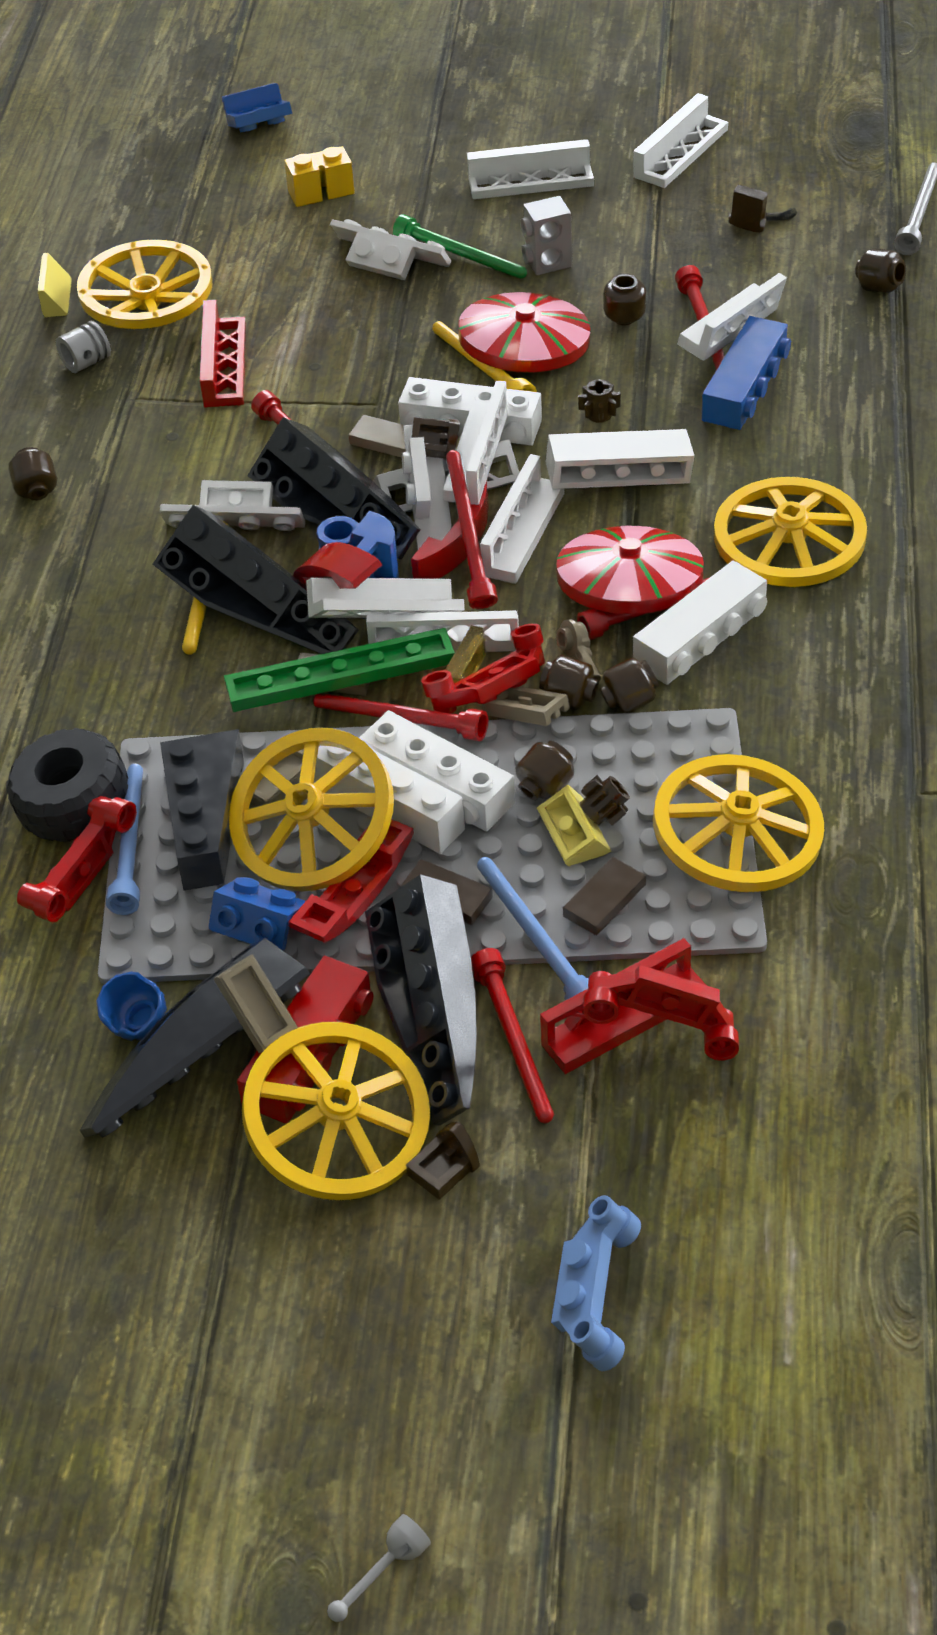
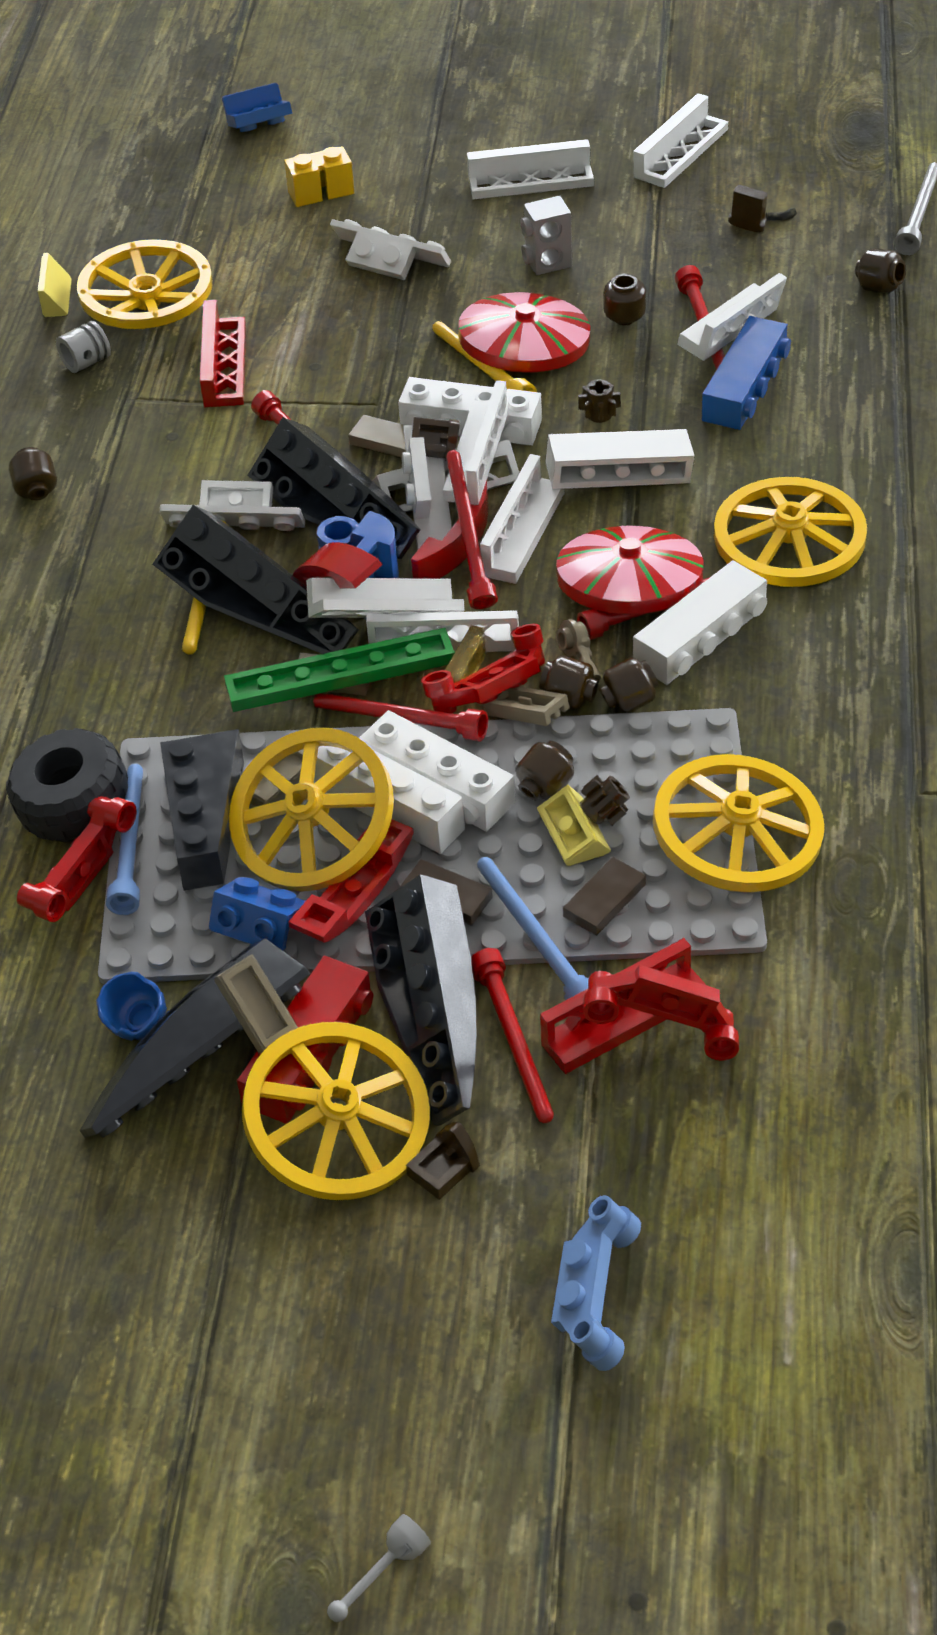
green piece [393,214,527,279] -> none

